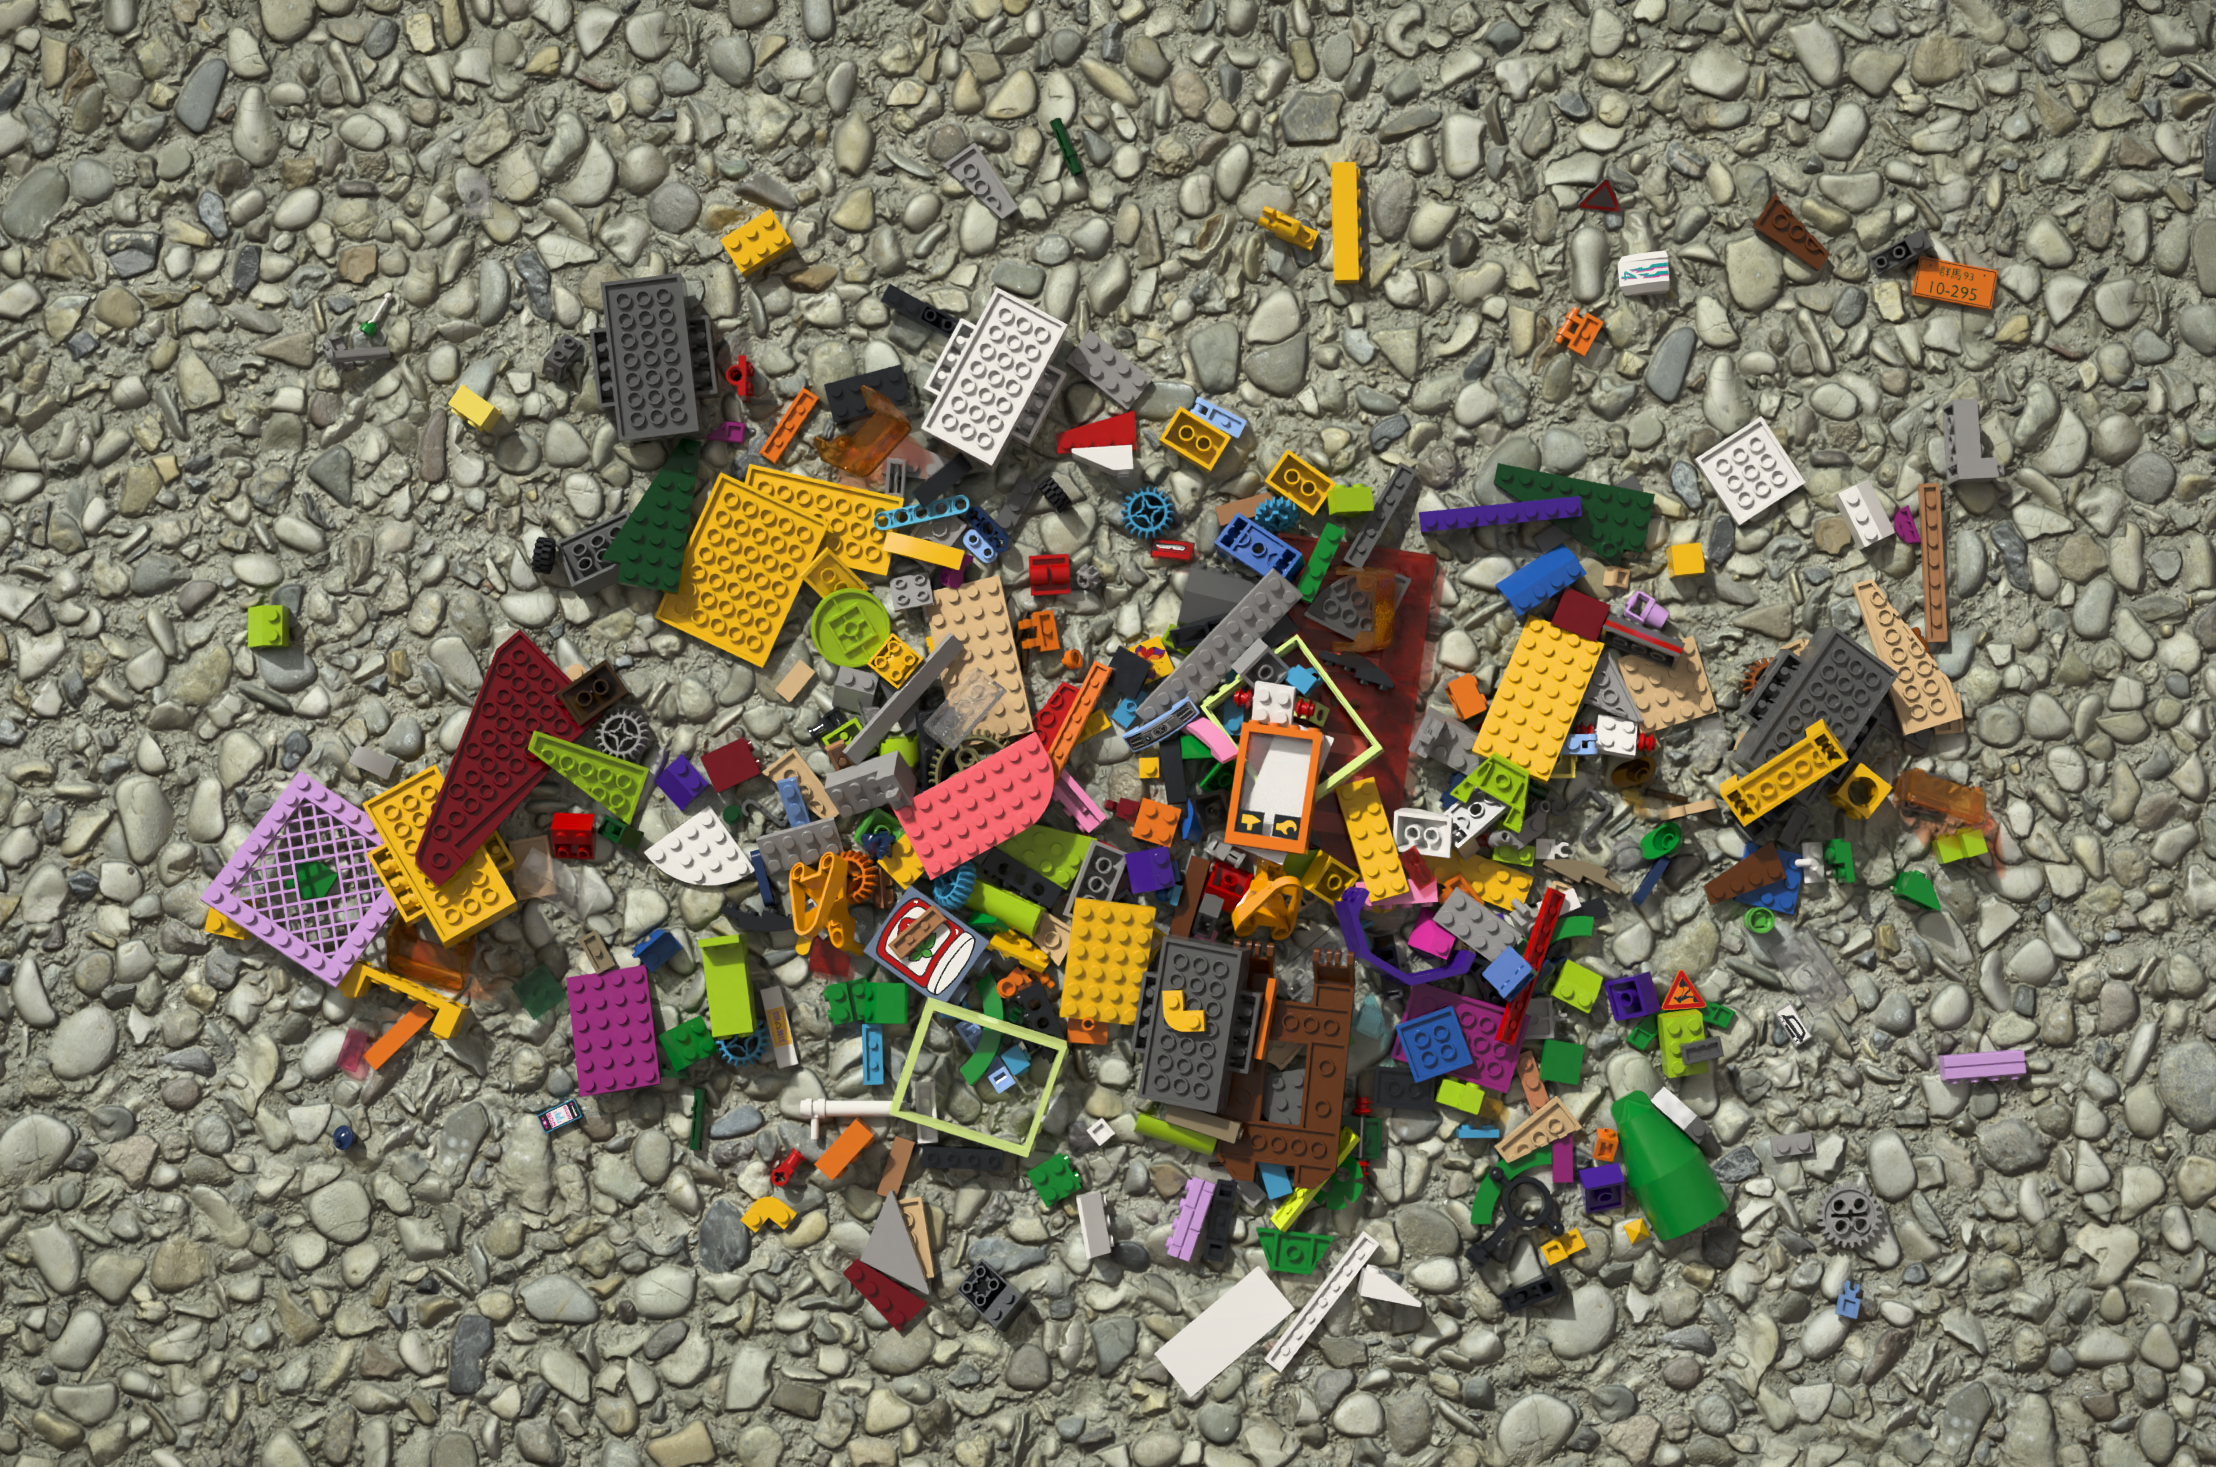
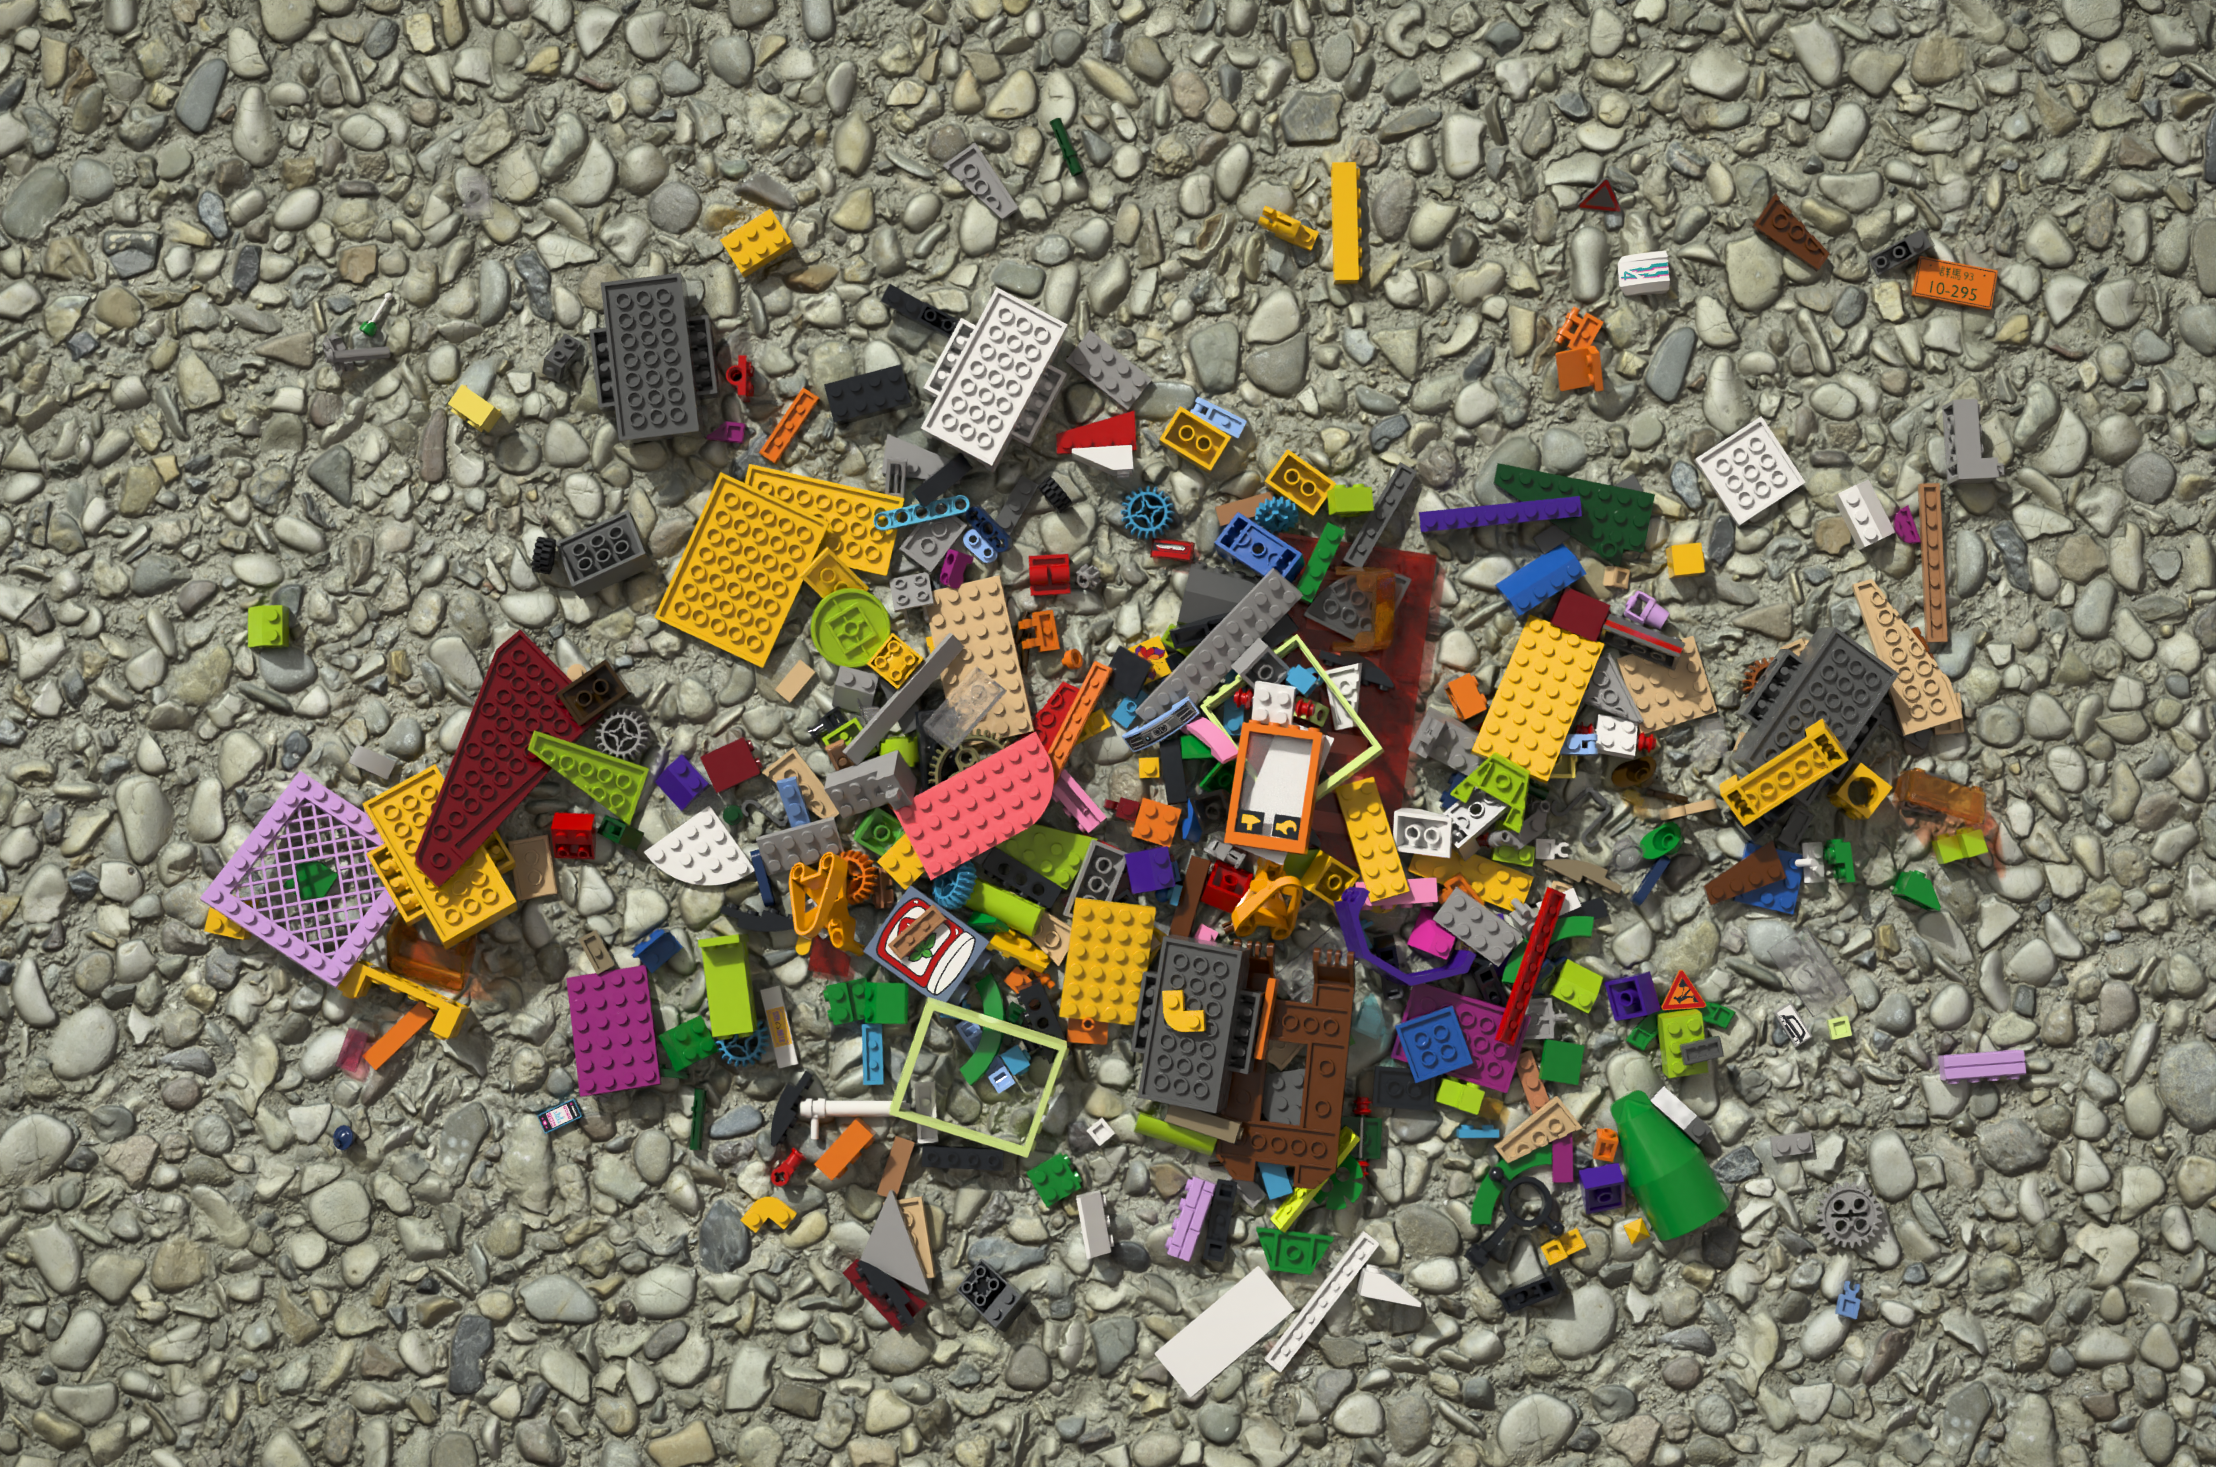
clear green plate [511,964,568,1020] -> none
clear slope [513,847,604,922] -> none
dark green wing [601,438,702,595] -> none
clear orange windscreen [813,385,912,478] -> none
dark blue animal [861,831,896,866] -> none
yellow slope [882,531,965,571] -> none
orange plate [996,978,1017,998] -> none
dark grey brick [1192,893,1224,940] -> none
clear red slope [1397,845,1436,891] -> none
bracket [1482,946,1538,1002] -> none
bright green wheel [1743,907,1775,933] -> none
none -> black slope [771,1070,814,1147]
none -> black slope [855,1260,915,1327]
none -> black tile [1165,652,1185,672]
none -> white wing [1325,663,1362,730]
none -> orange bracket [1555,346,1604,392]
none -> yellowish green plate [1826,1015,1852,1040]

